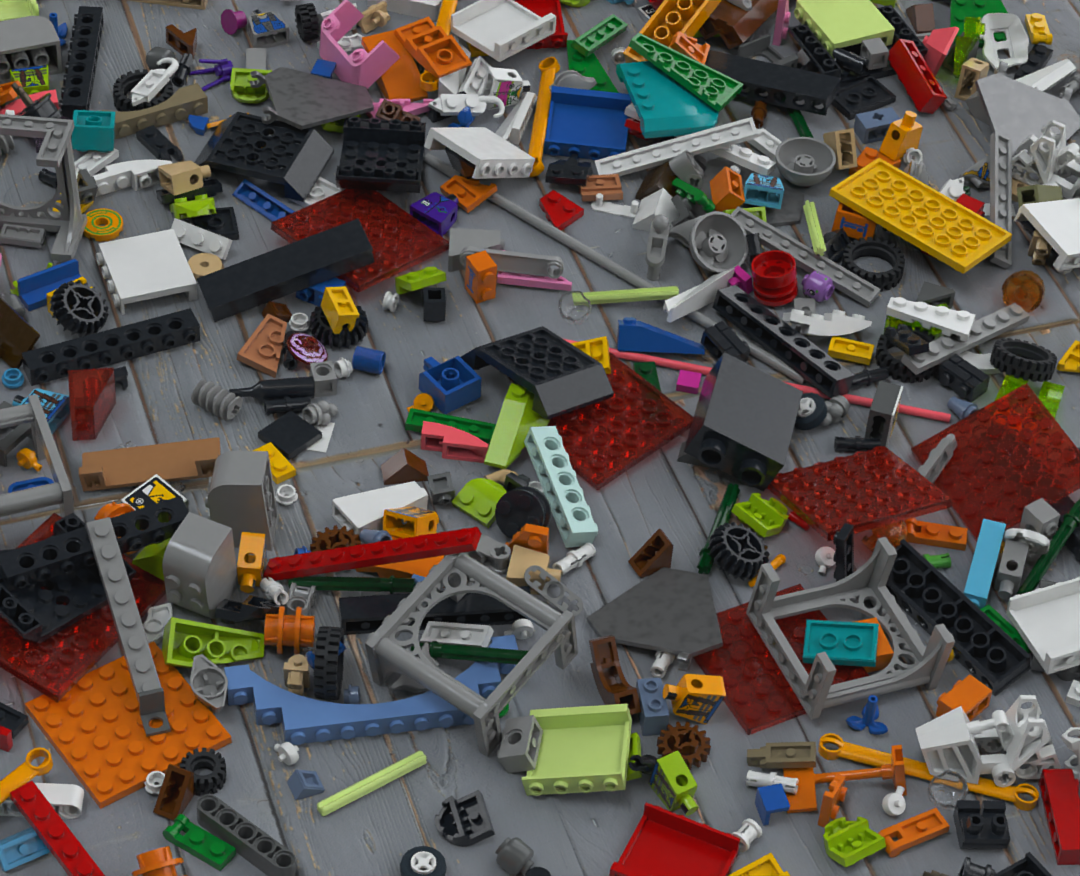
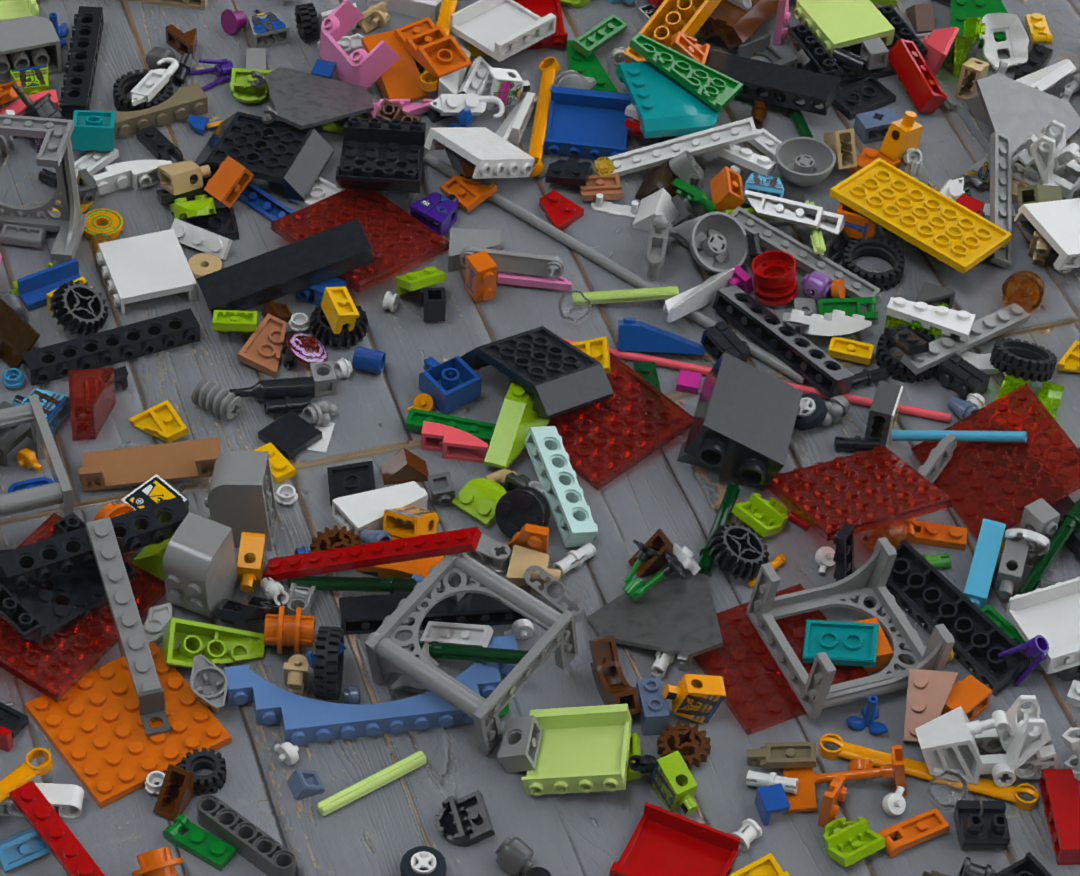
none -> clear yellow plate [90,233,112,252]
none -> yellow wing [129,399,189,443]
none -> orange brick [203,156,254,209]
none -> lime bracket [212,310,258,333]
none -> black plate [327,461,376,507]
none -> clear yellow plate [594,157,614,177]
none -> plant [622,539,685,602]
none -> white plate [673,543,701,576]
none -> white wedge [745,190,845,236]
none -> green plate [817,297,878,320]
none -> orange tile [831,279,846,299]
none -> orange tile [848,759,873,771]
none -> medium azure piece [891,430,1027,443]
none -> nougat wing [903,668,958,744]
none -> white plate [966,393,986,410]
none -> dark purple plant [997,635,1049,687]

